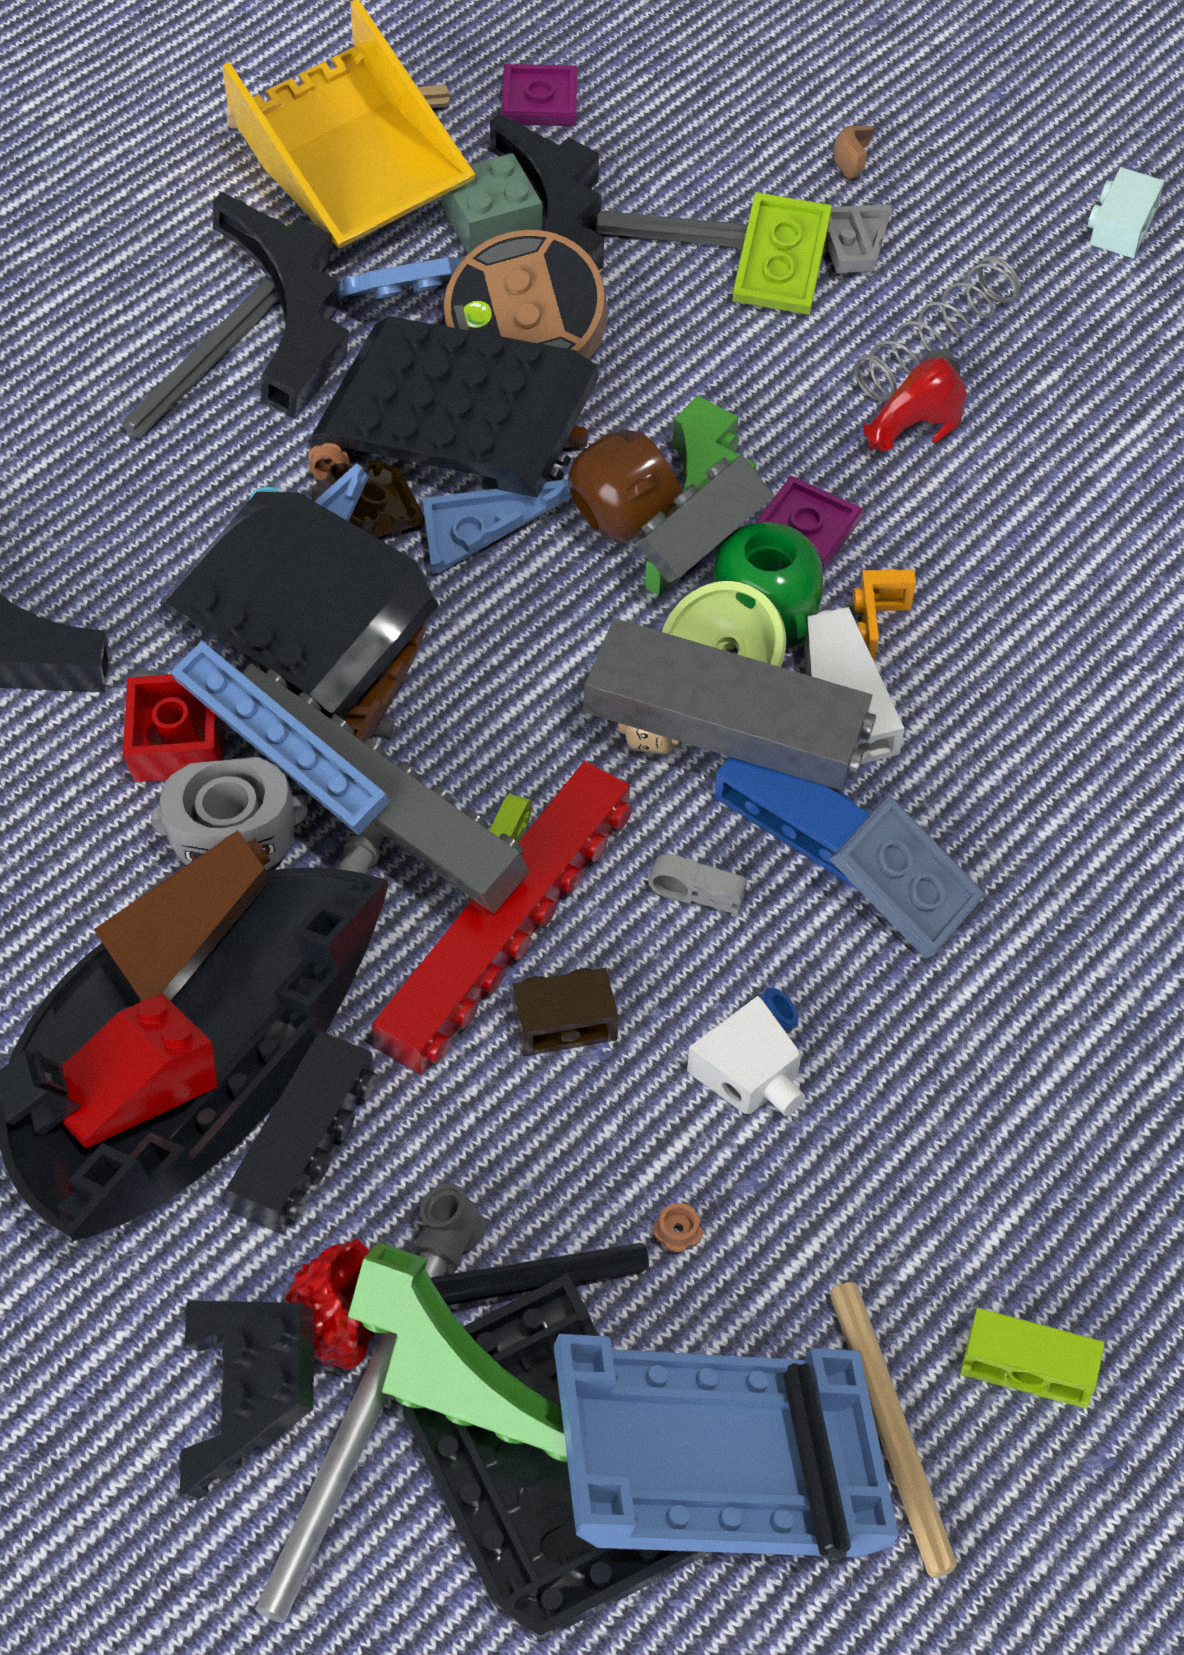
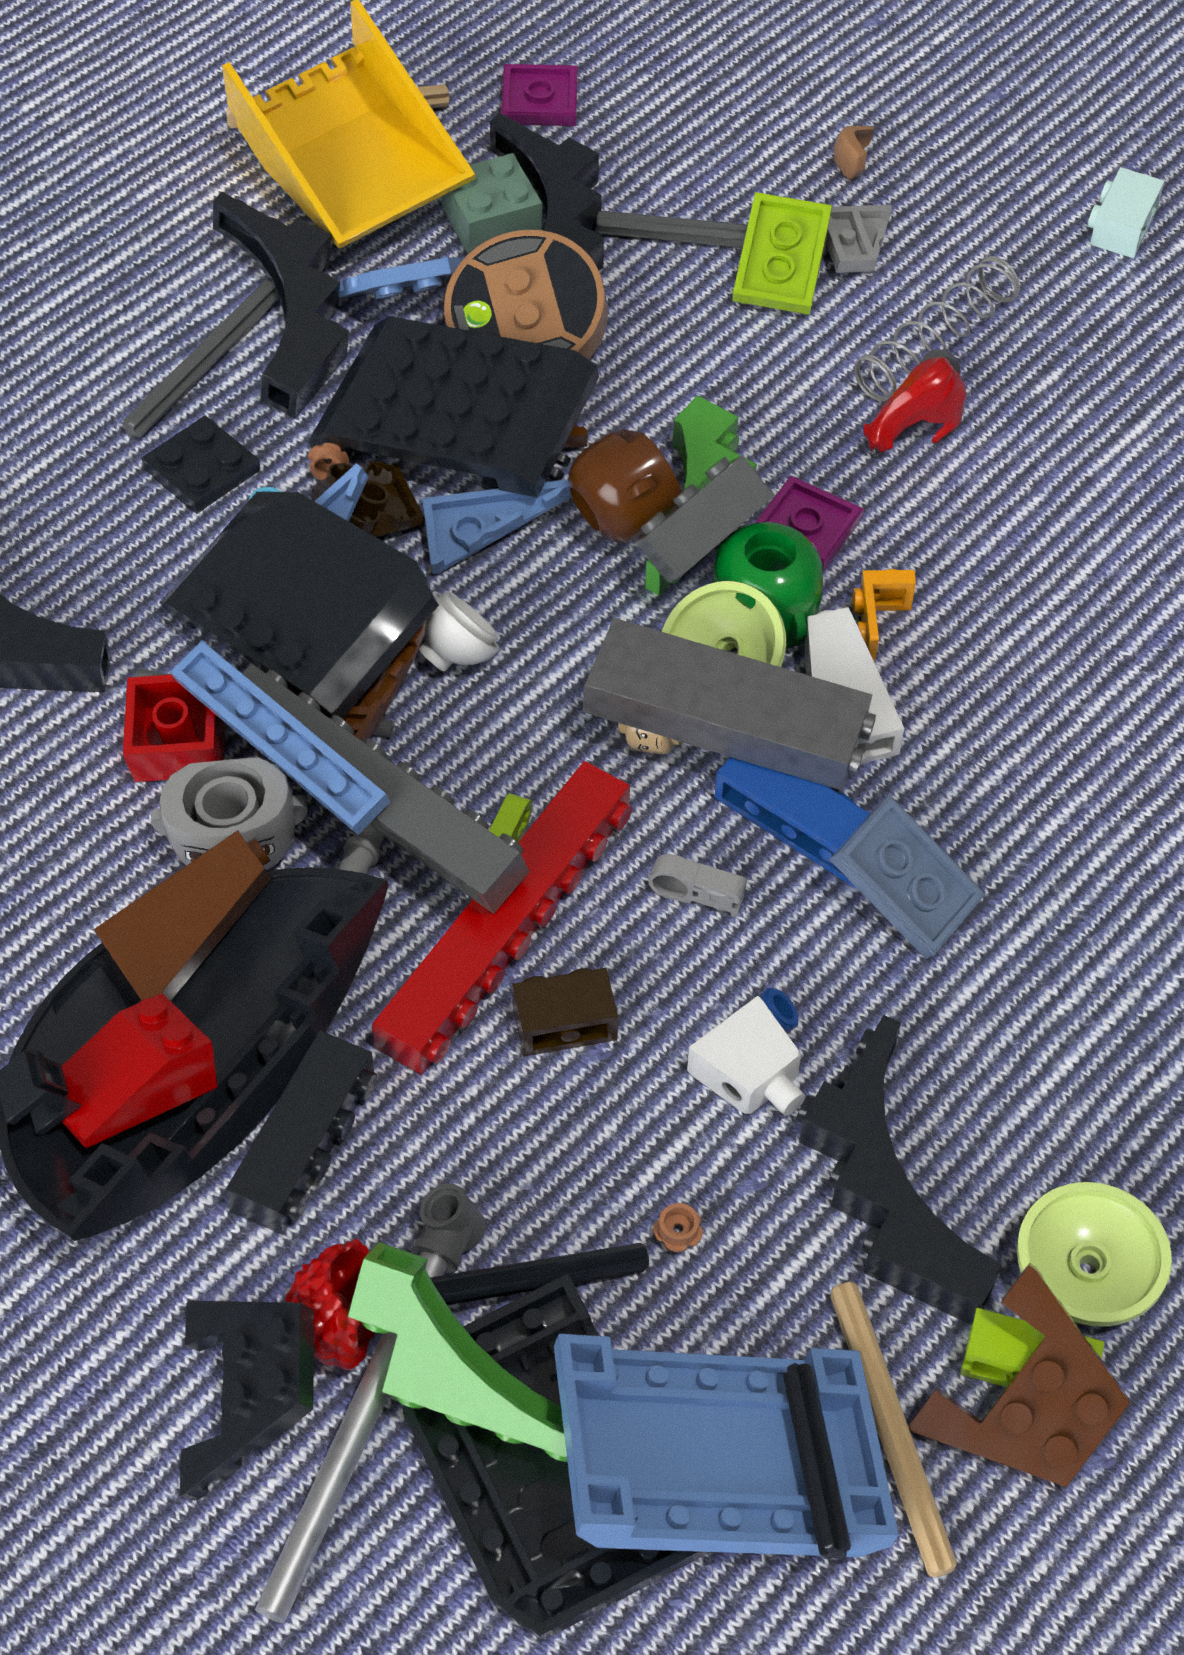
none -> black plate [141,415,260,514]
none -> white piece [419,591,500,672]
none -> black arch [796,1015,1002,1325]
none -> reddish brown wing [908,1262,1130,1487]
none -> yellowish green dish [1017,1182,1172,1326]

